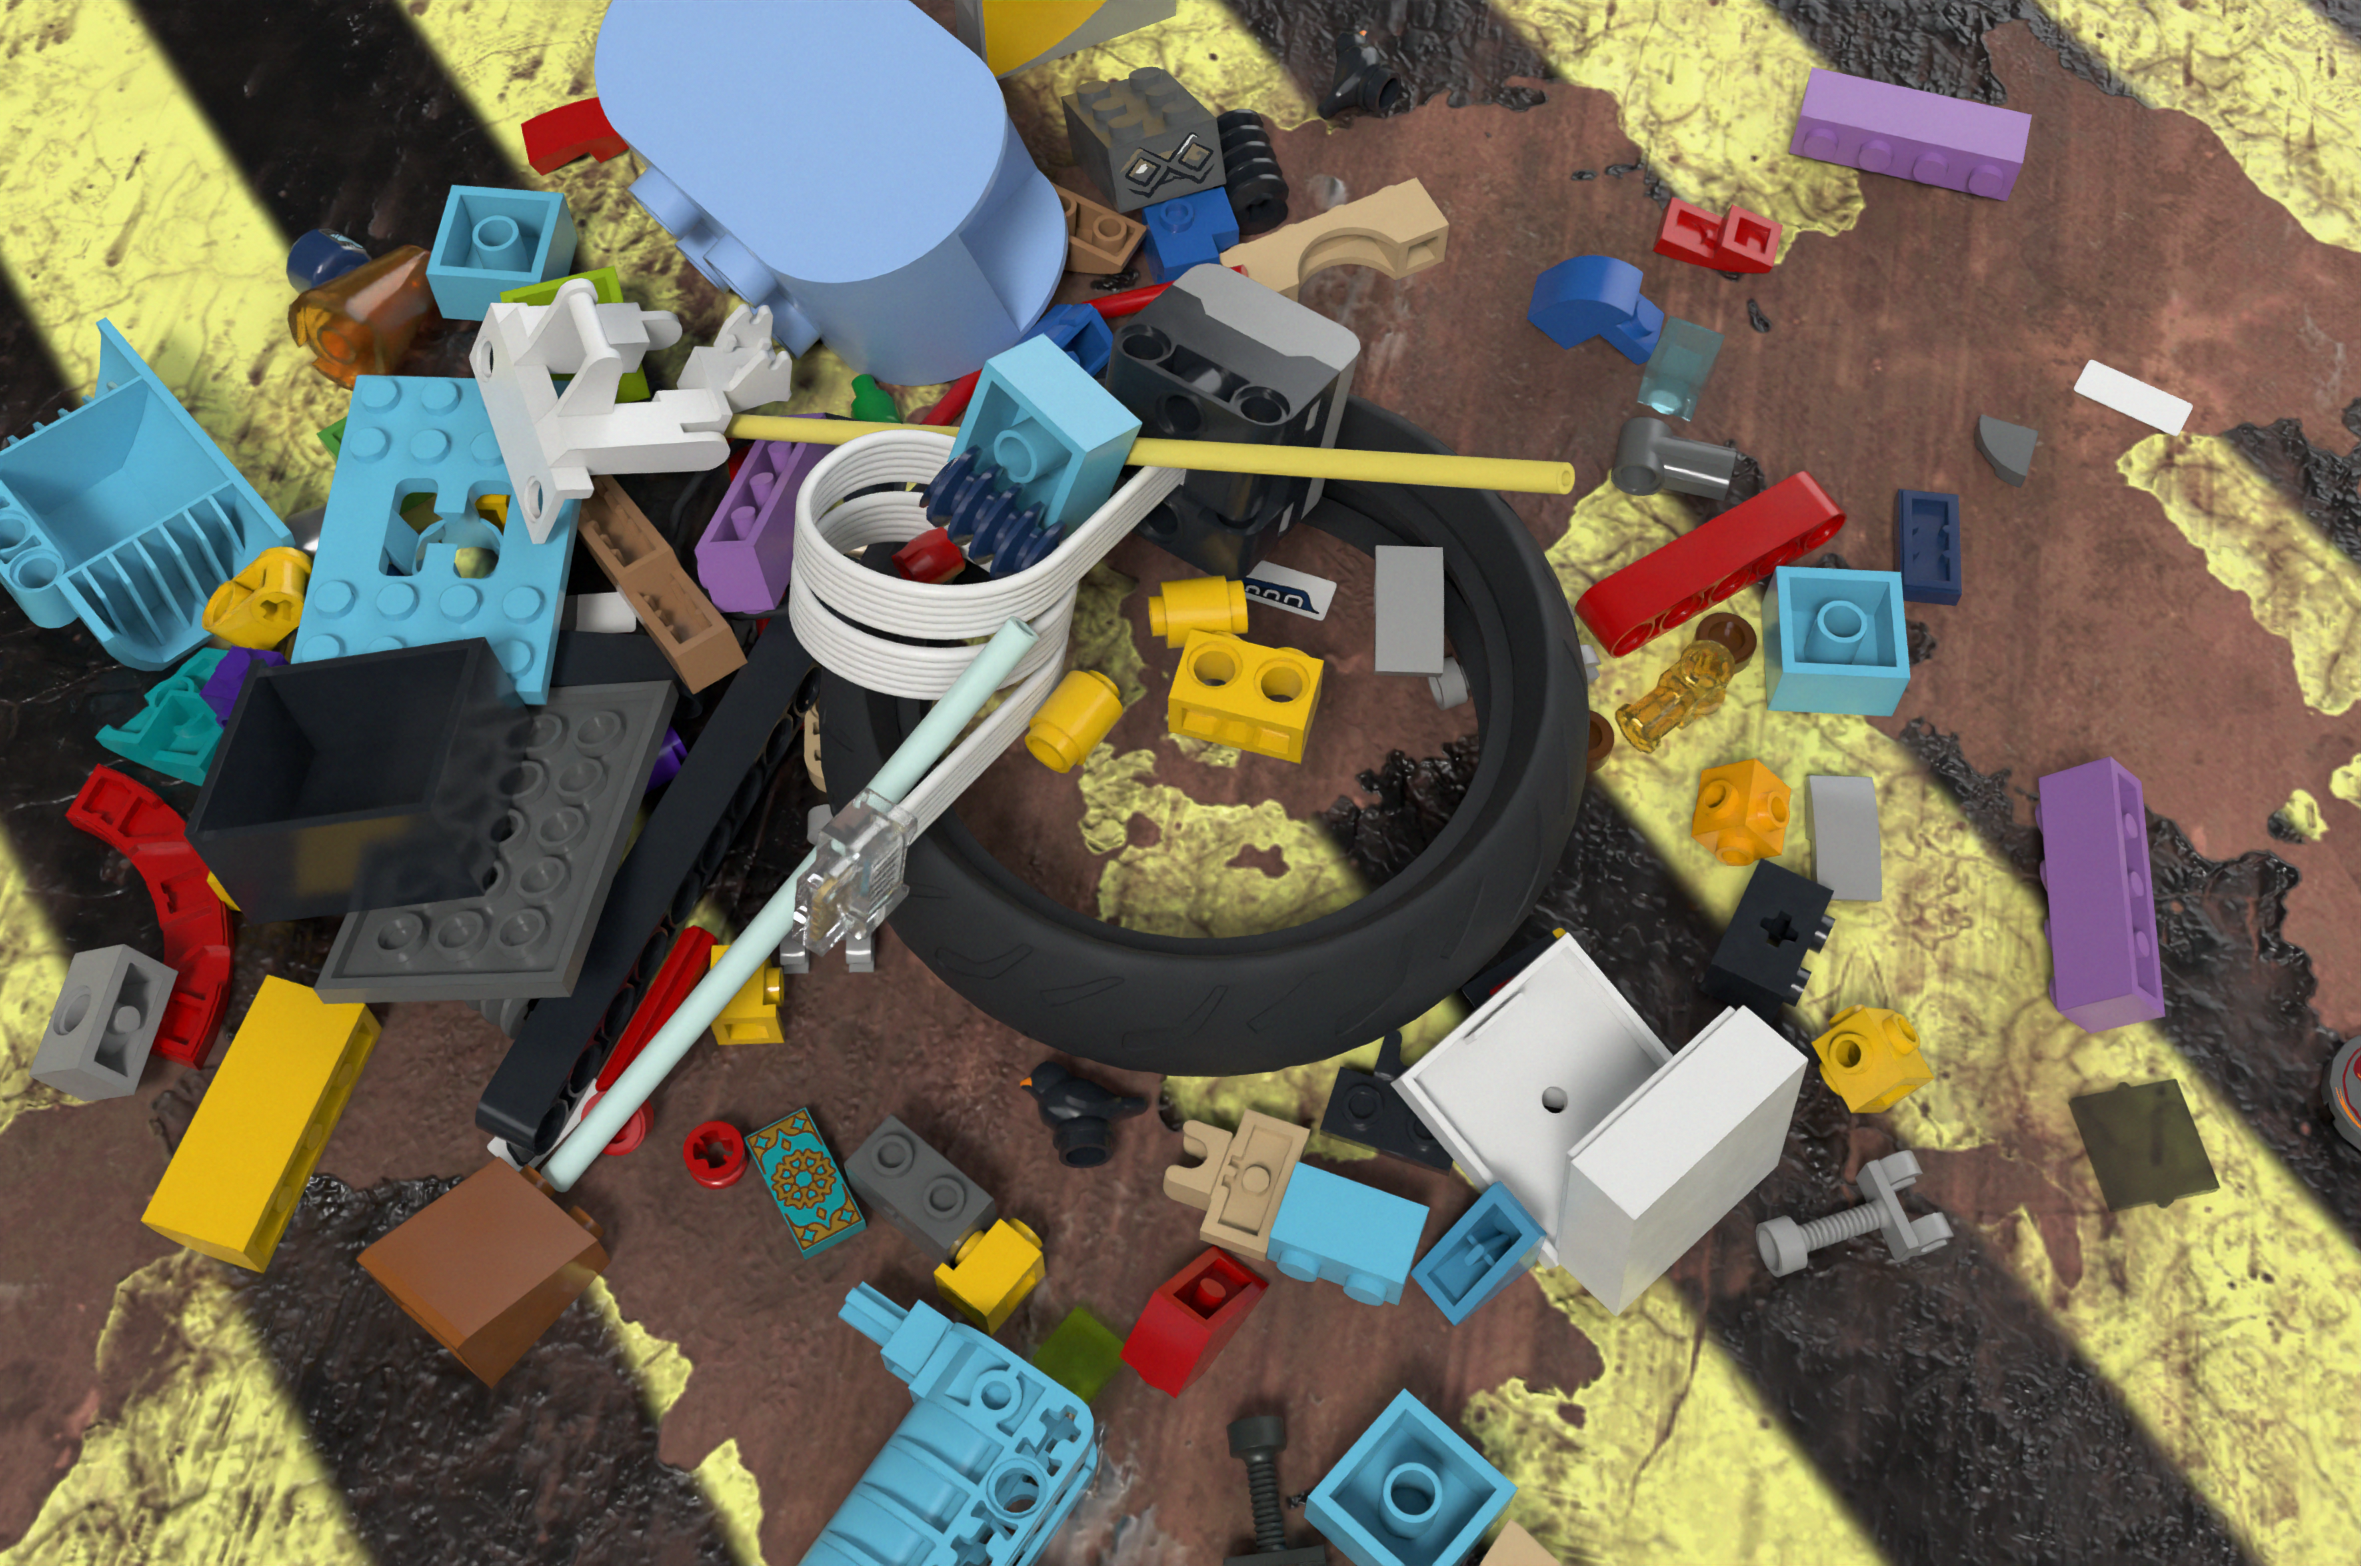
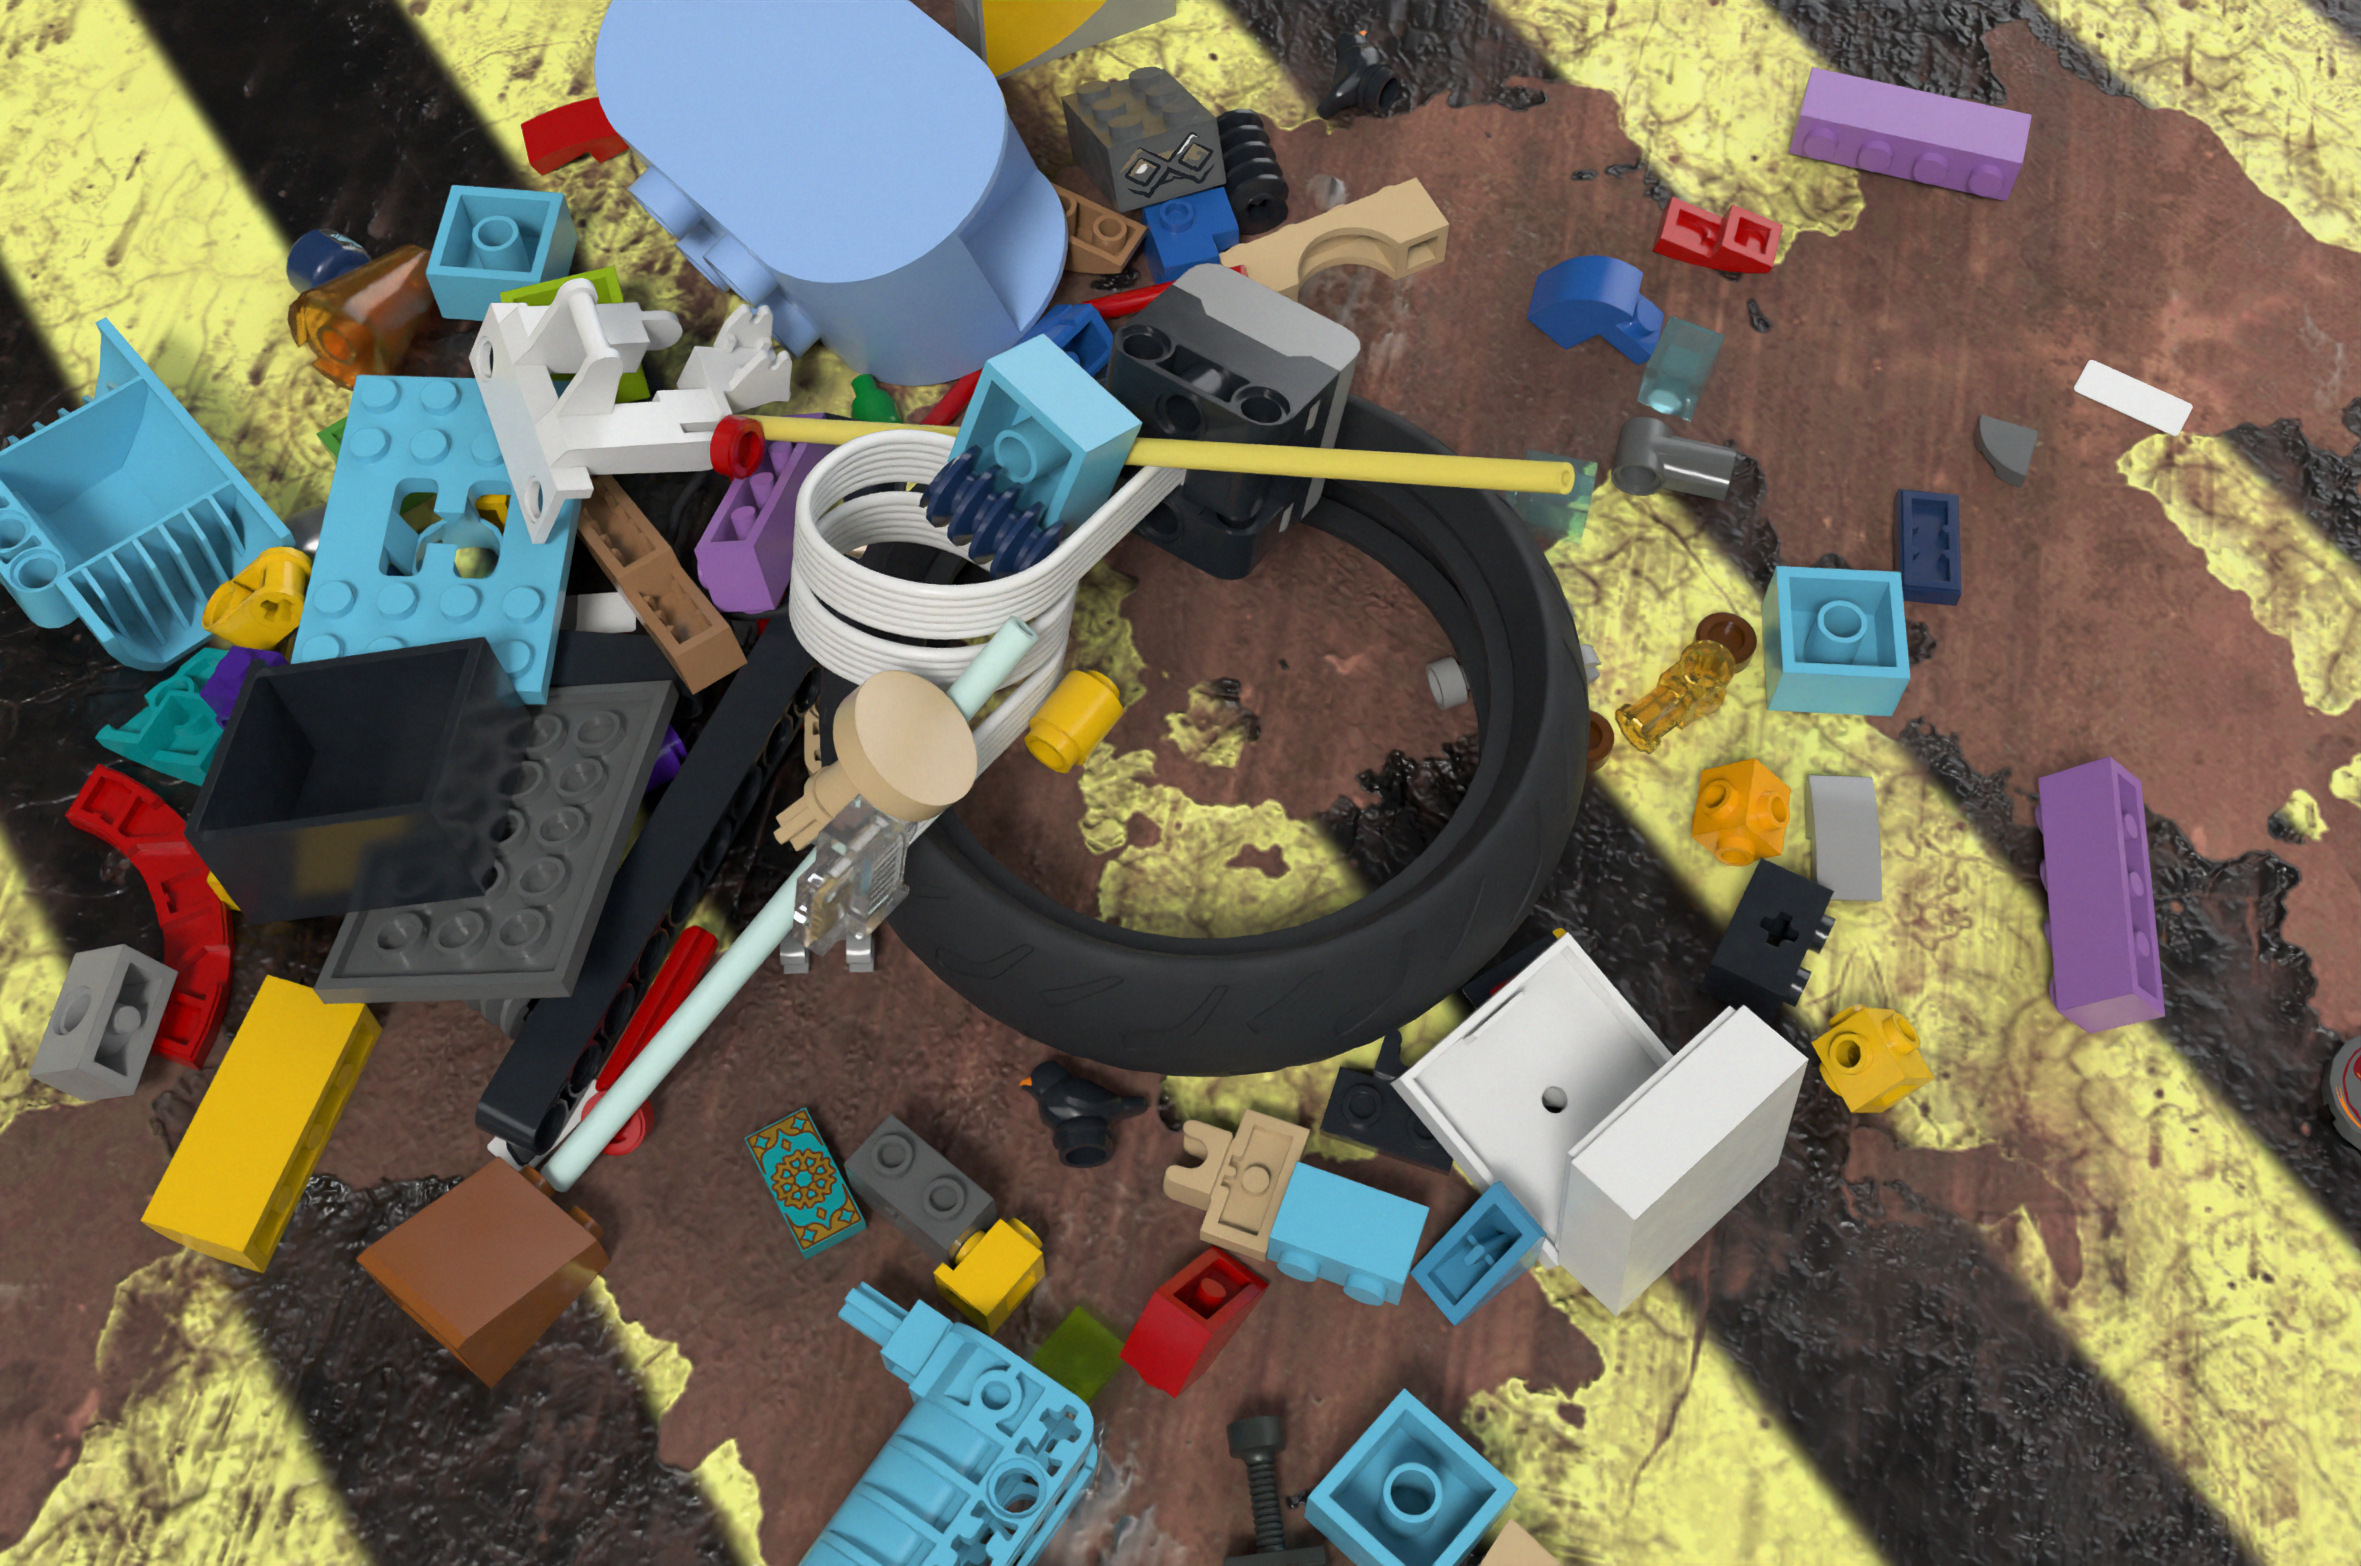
red bush [683,1121,749,1190] -> none
yellow brick [710,941,785,1045] -> none
red hose [891,527,965,585] -> none
yellow brick [1148,575,1248,649] -> none
yellow brick [1168,629,1324,764] -> none
white sticker [1226,560,1337,621] -> none
light grey slope [1373,545,1444,677] -> none
red beam [1574,471,1847,659] -> none
light grey bar [1756,1150,1954,1277] -> none
clear smoke piece [2068,1079,2220,1212] -> none
none -> red tile [710,414,765,480]
none -> tan piece [774,670,977,851]
none -> clear light blue brick [1505,449,1599,545]

